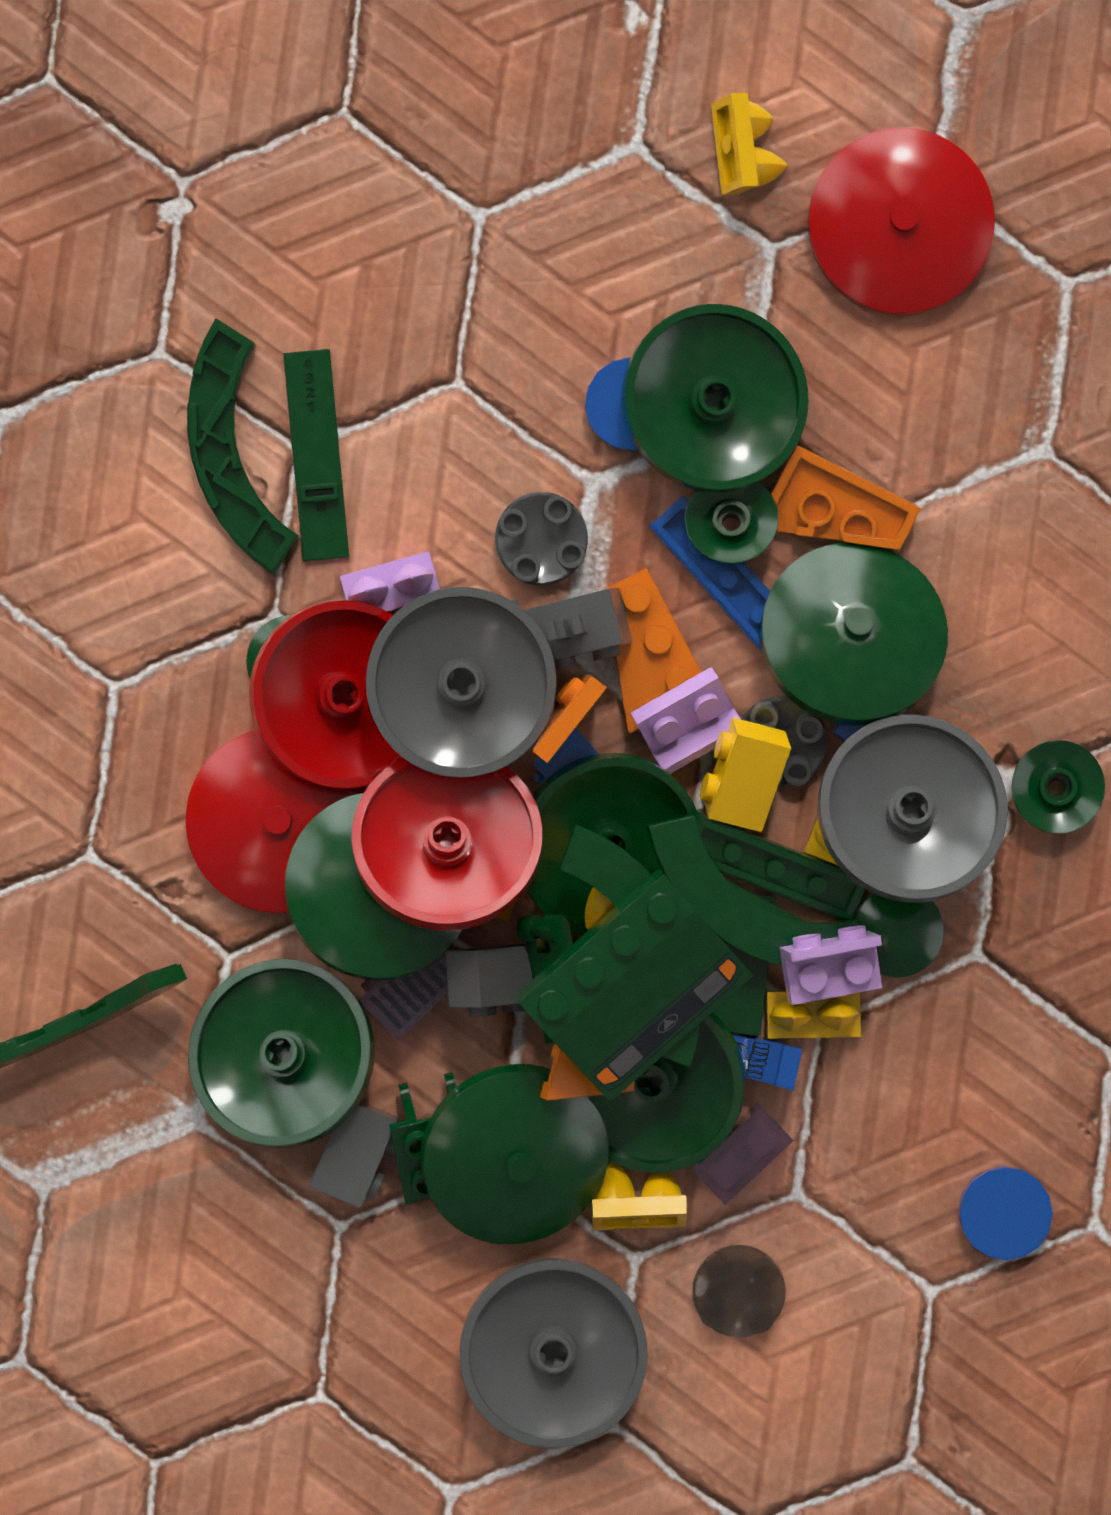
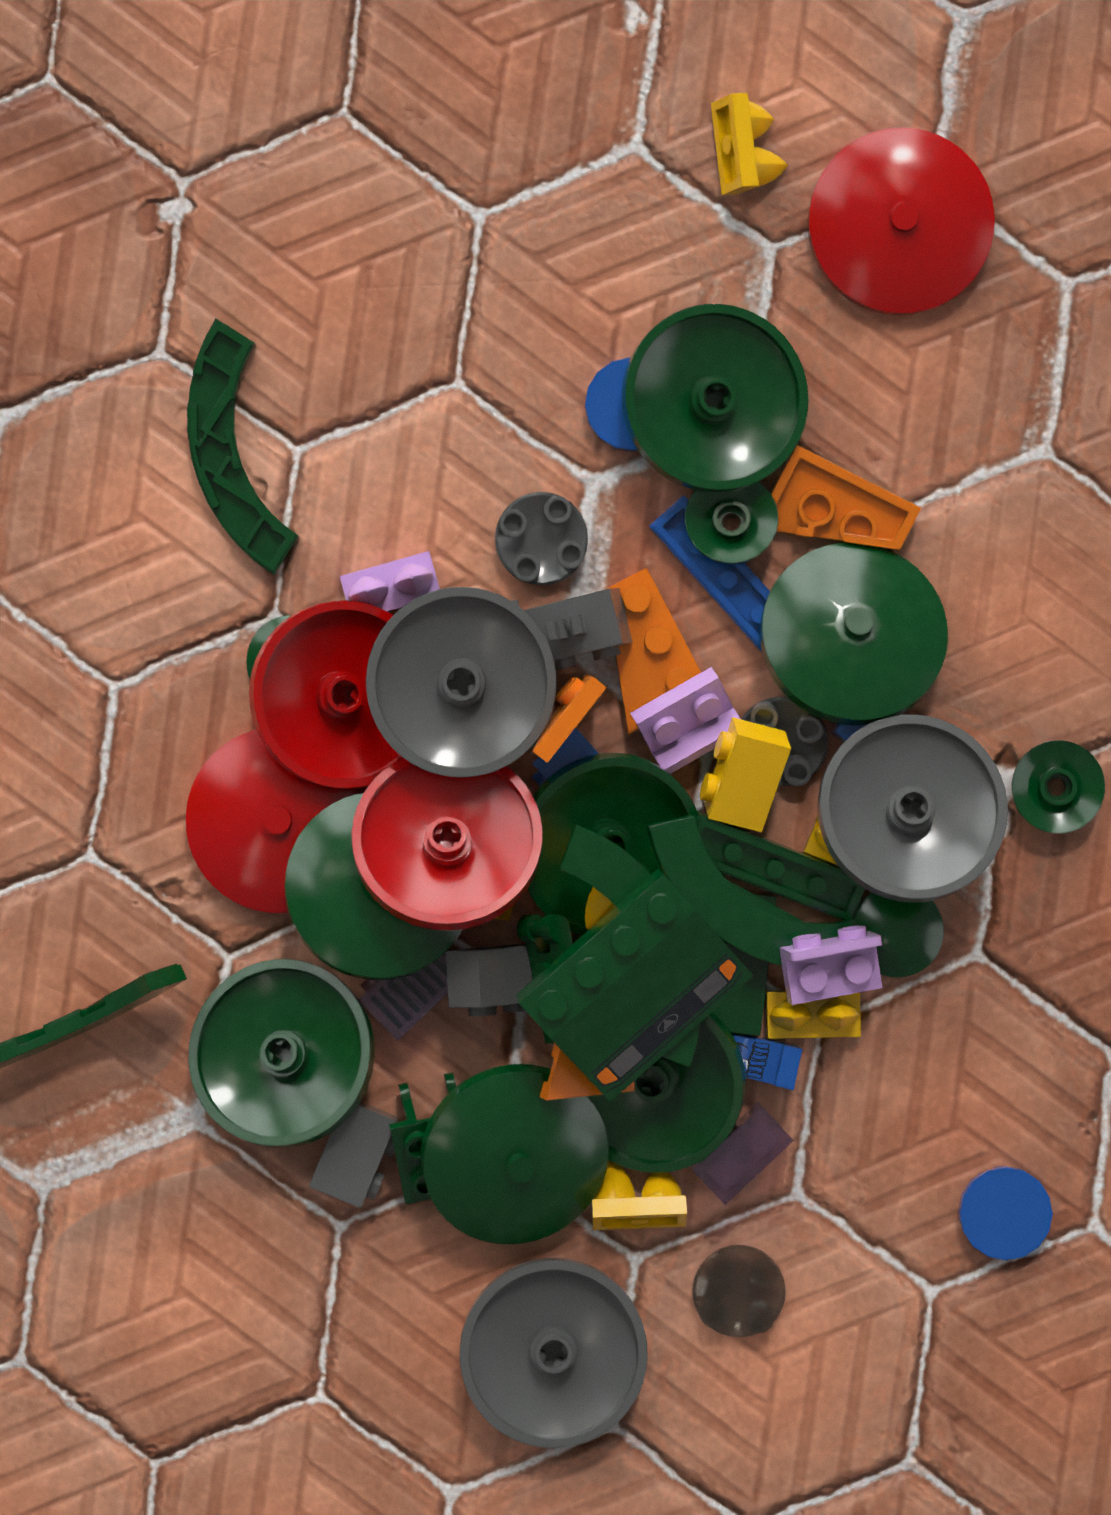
dark green piece [283,349,350,561] -> none

